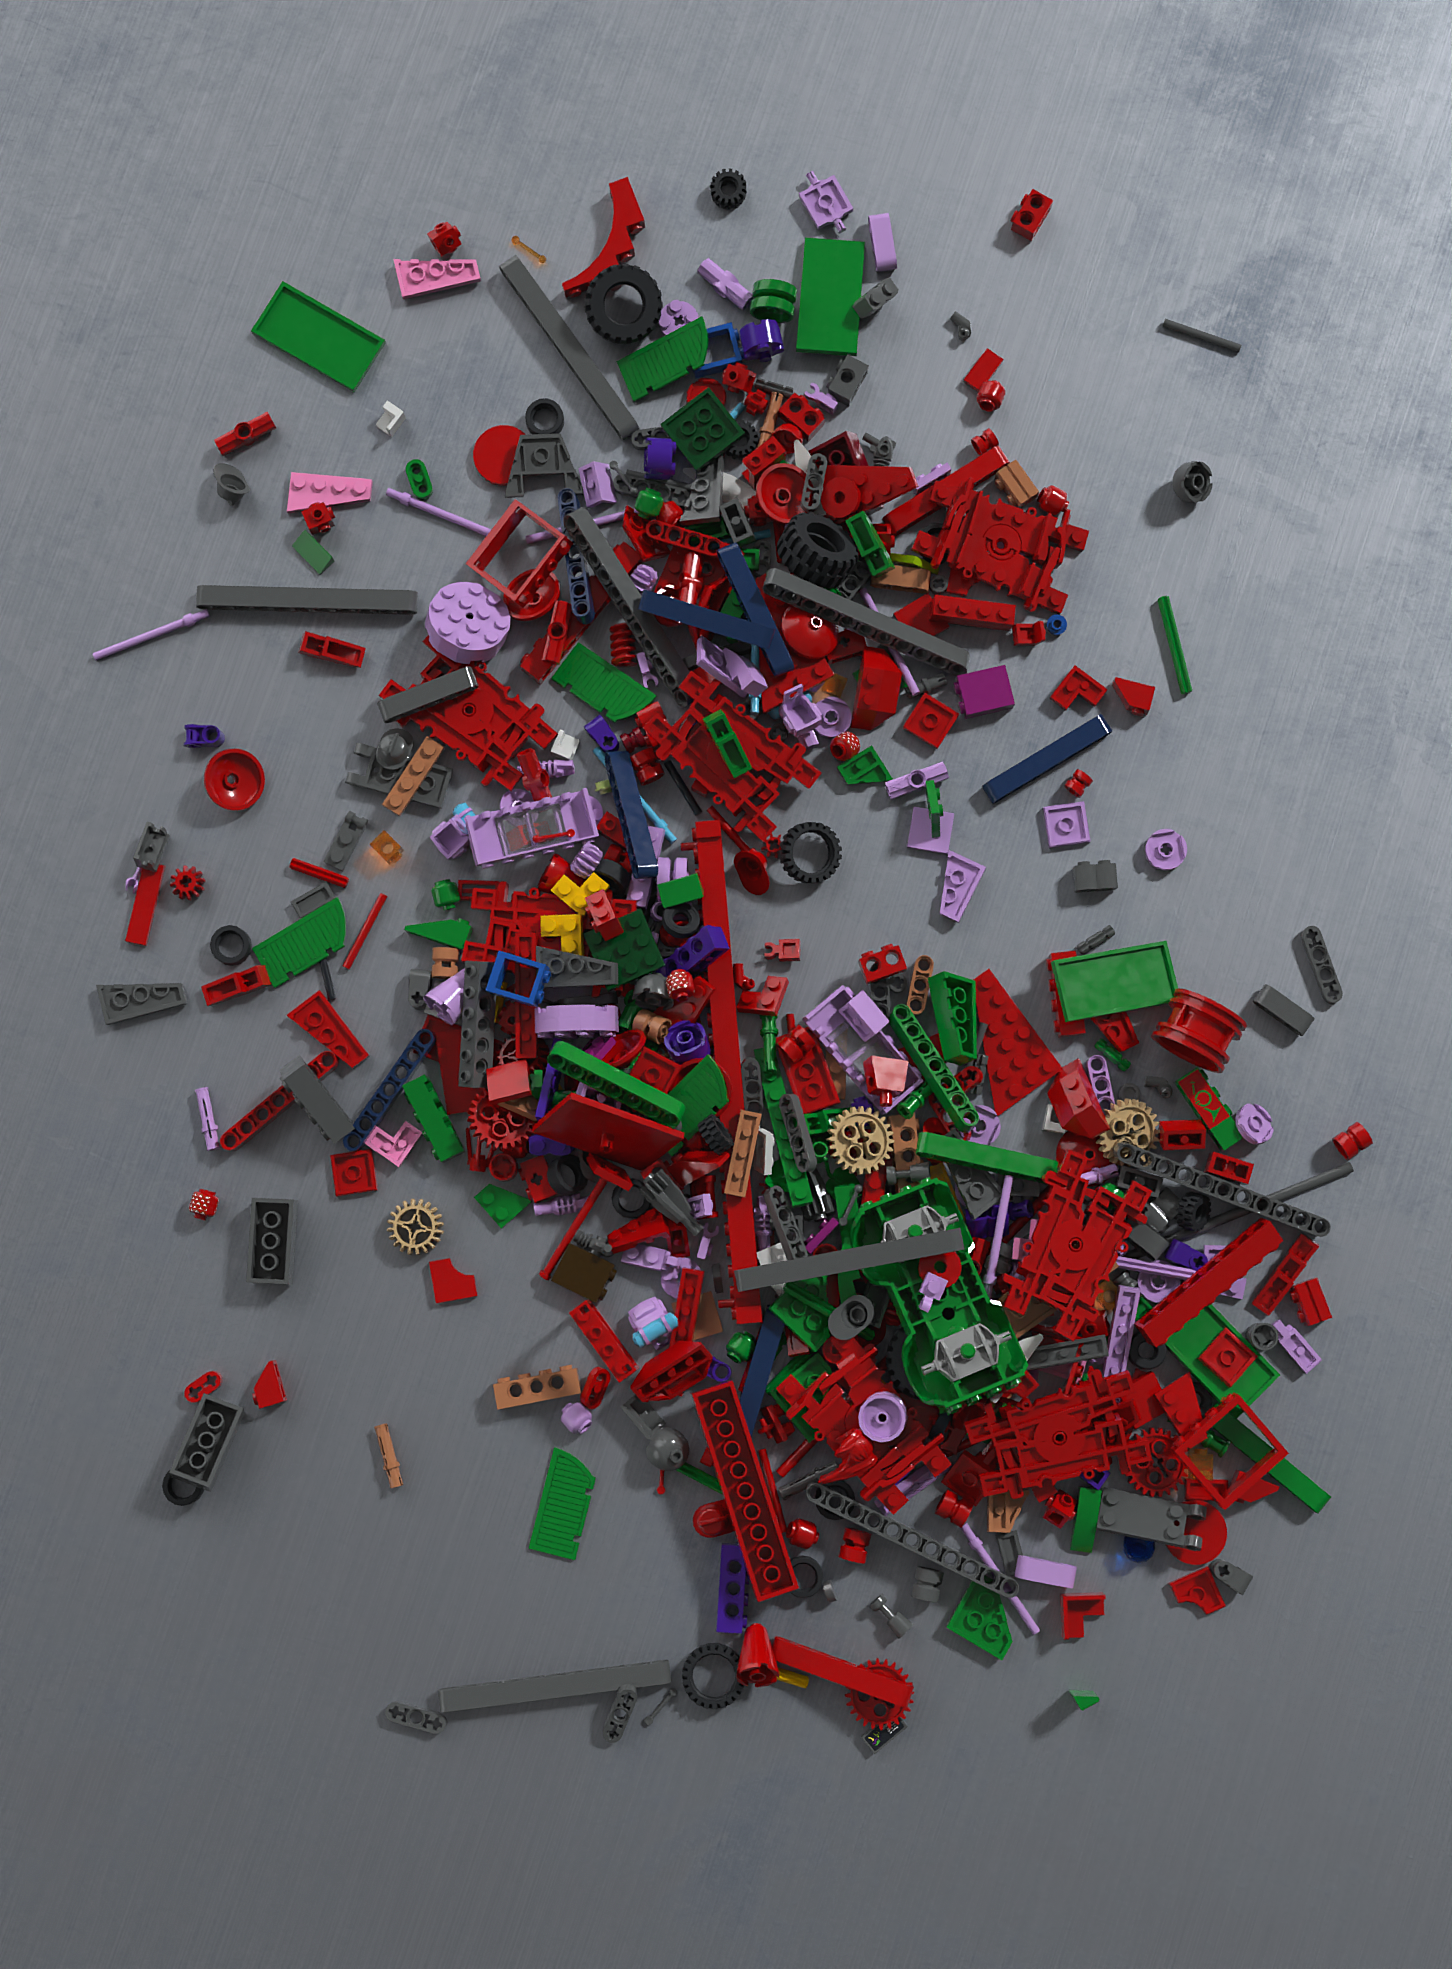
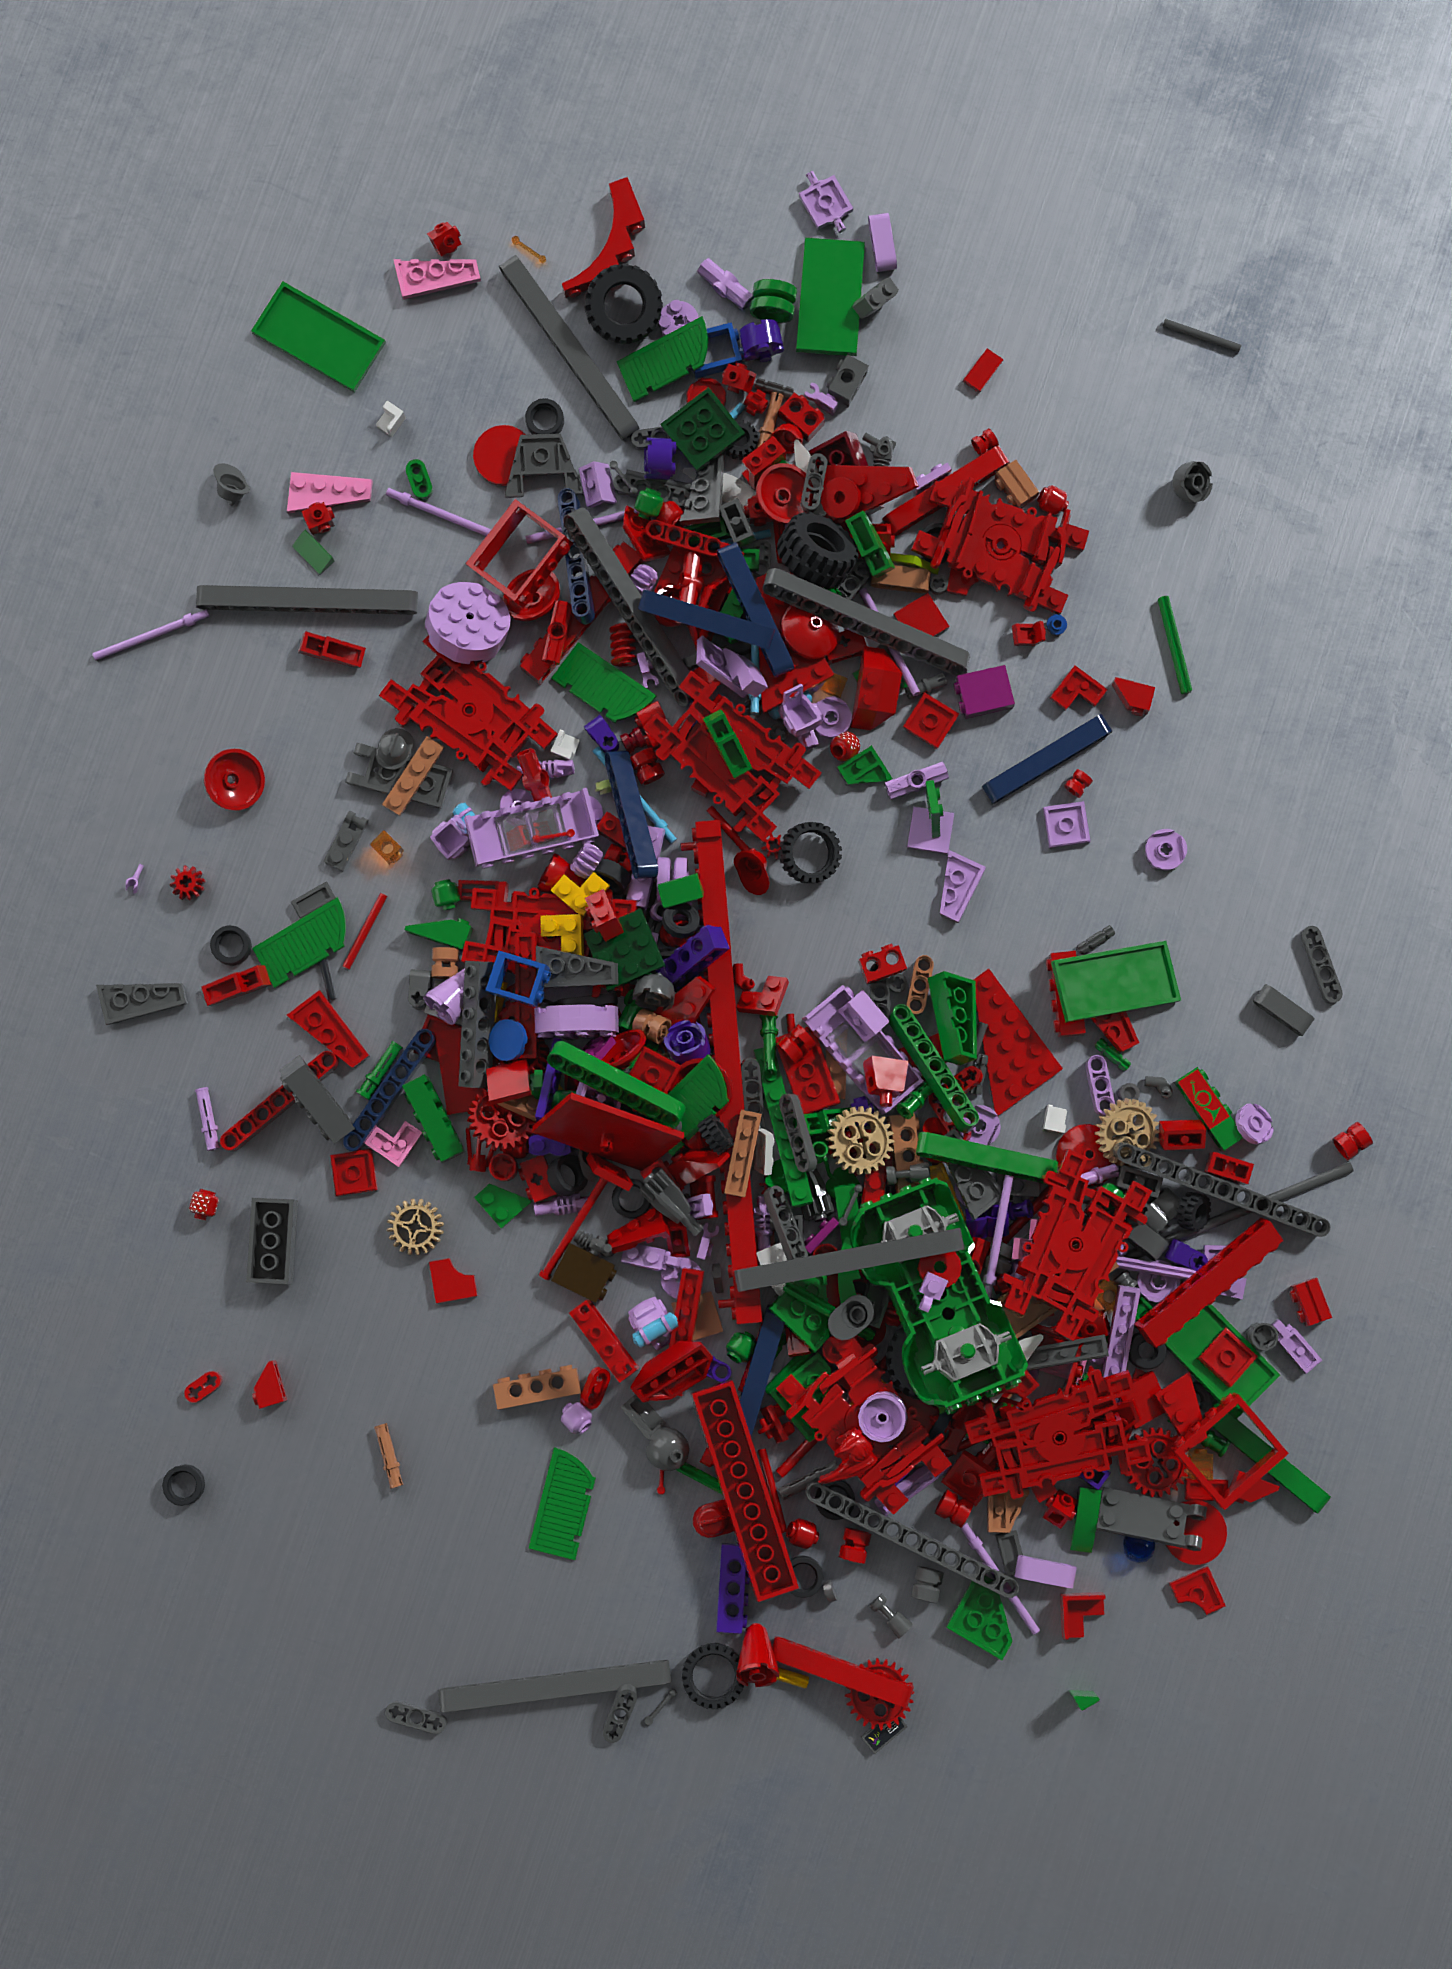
red tile [125,864,166,946] -> none
dark grey hinge [133,822,170,872] -> none
dark grey brick [169,1393,245,1492] -> none
dark purple piece [183,724,225,748] -> none
red piece [214,412,276,456] -> none
red axle [289,858,349,888] -> none
dark grey beam [377,667,479,723] -> none
black bar [664,760,703,816] -> none
red head [666,969,695,1002] -> none
black tyre [710,168,746,209] -> none
red plate [764,939,801,962] -> none
red brick [929,594,1016,631] -> none
dark grey arm [950,311,972,340] -> none
red head [977,380,1006,412] -> none
red brick [1010,189,1054,242] -> none
red wedge [1047,1058,1110,1139] -> none
dark grey brick [1073,860,1118,893] -> none
red wheel [1151,988,1247,1073] -> none
dark grey piece [1210,1559,1253,1595] -> none
red slope [1251,1232,1319,1316] -> none
none -> green pin [355,1041,403,1100]
none -> blue tile [489,1019,528,1061]

